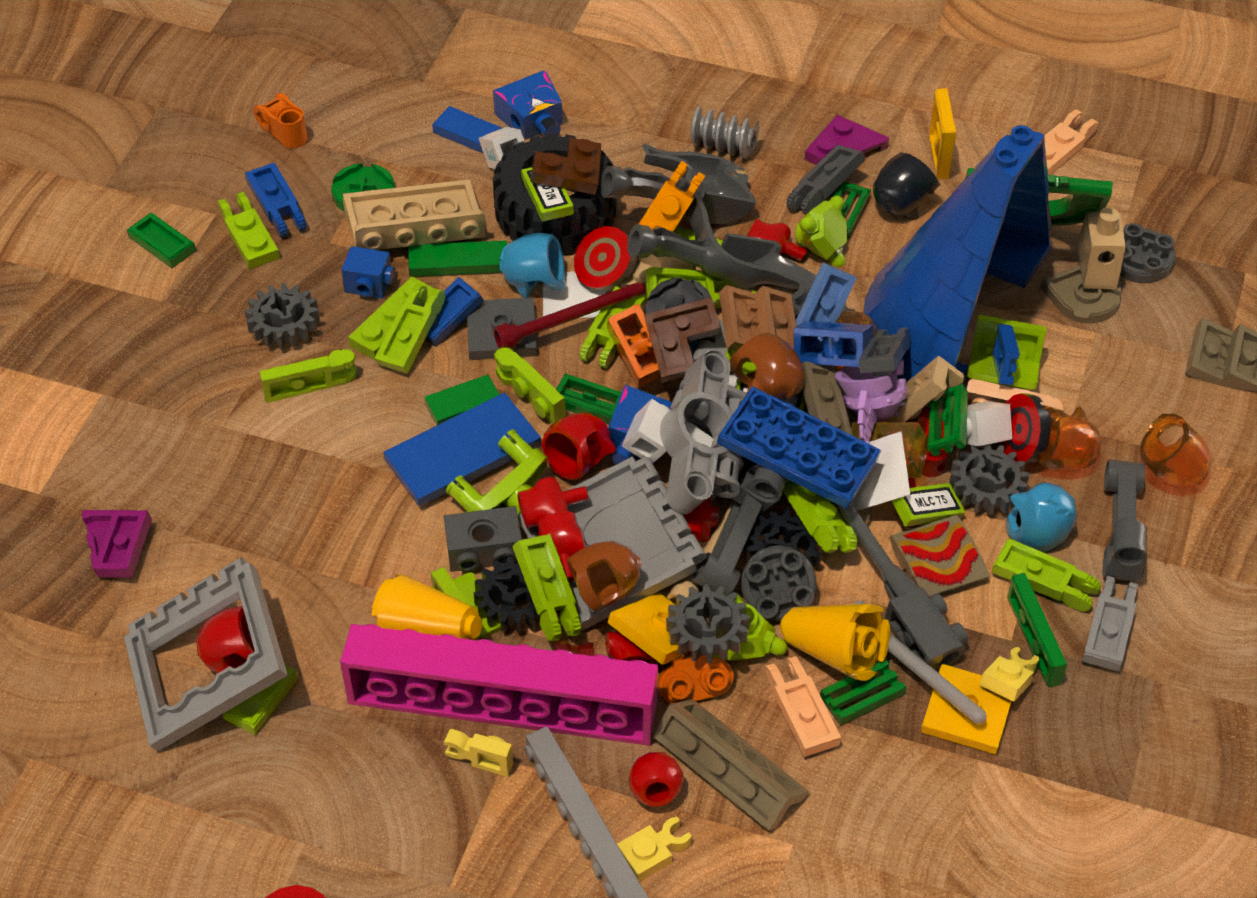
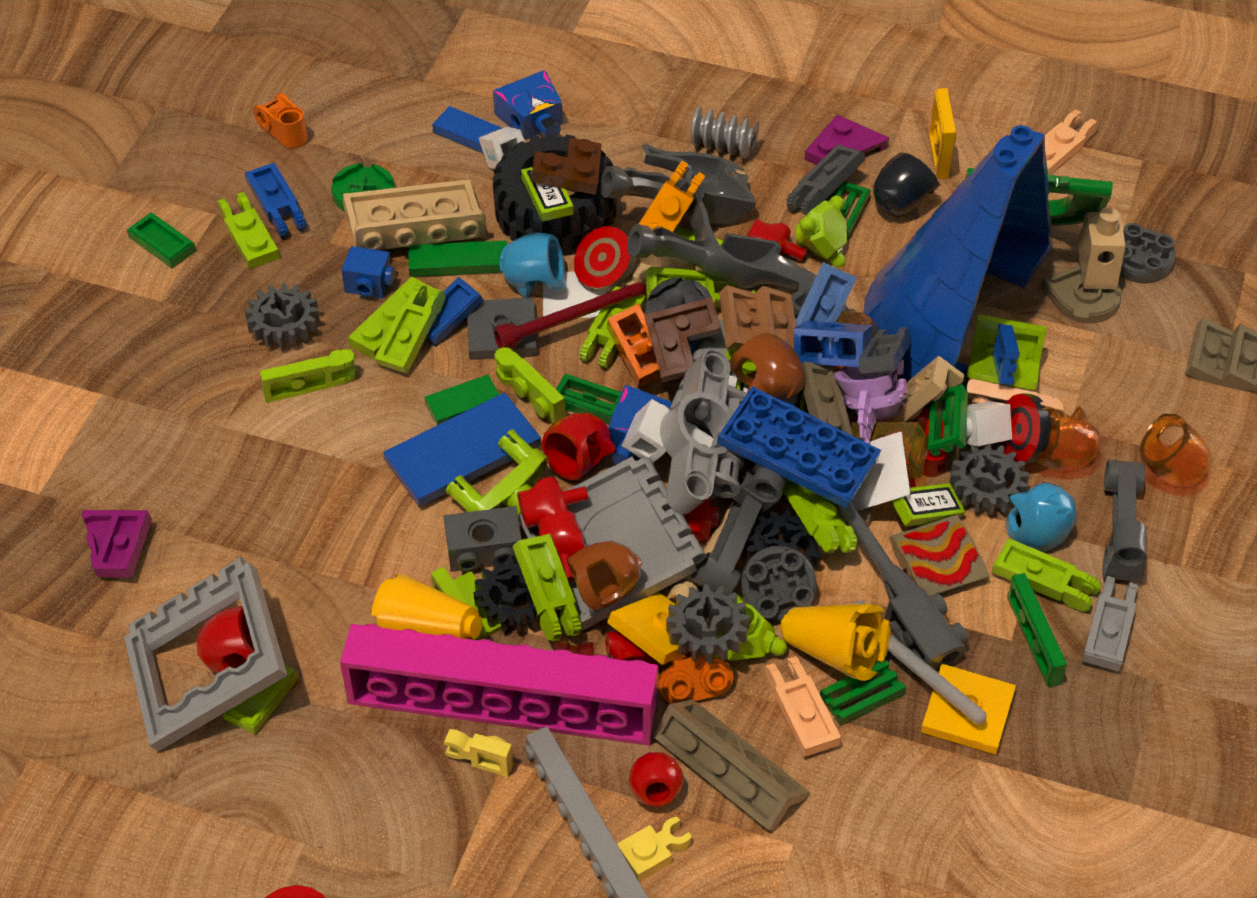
light yellow plate [980,647,1039,702] -> none

